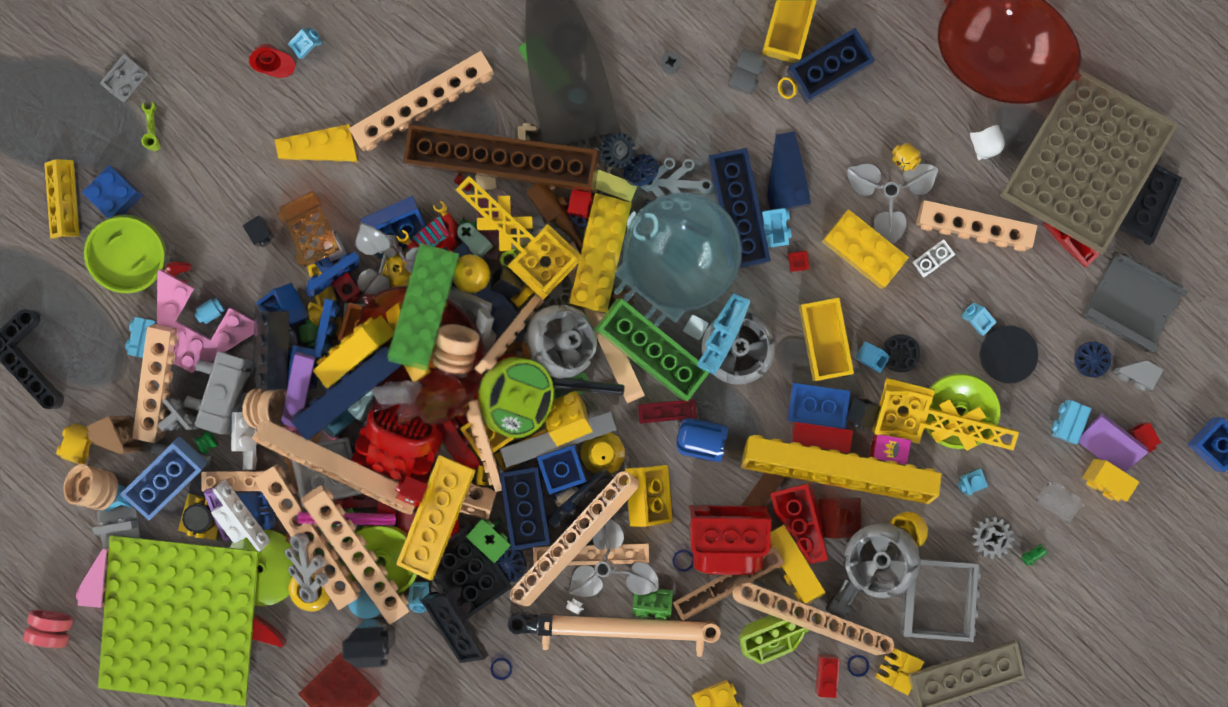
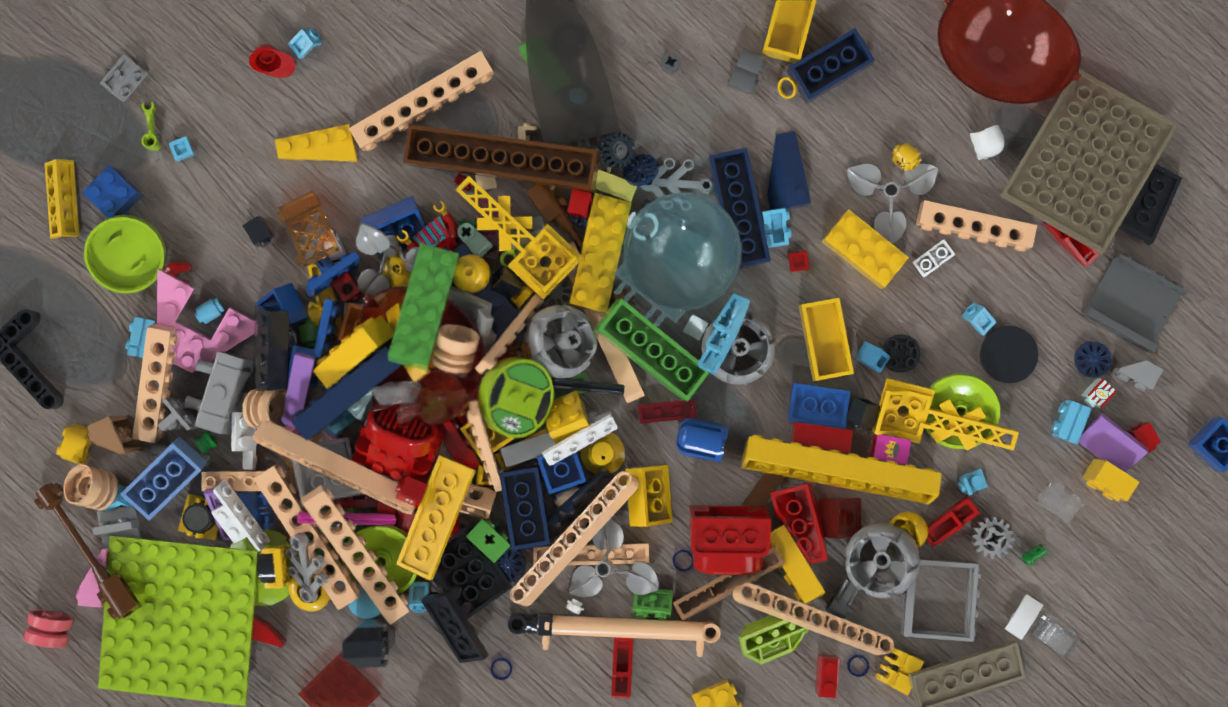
none -> reddish brown bar [34,483,142,620]
none -> medium azure plate [168,136,195,162]
none -> yellow piece [258,545,290,589]
none -> white bracket [542,414,618,466]
none -> red slope [611,637,633,699]
none -> red slope [926,495,980,548]
none -> white slope [1004,594,1043,640]
none -> clear brick [1031,615,1080,658]
none -> light aqua brick [1081,378,1117,408]

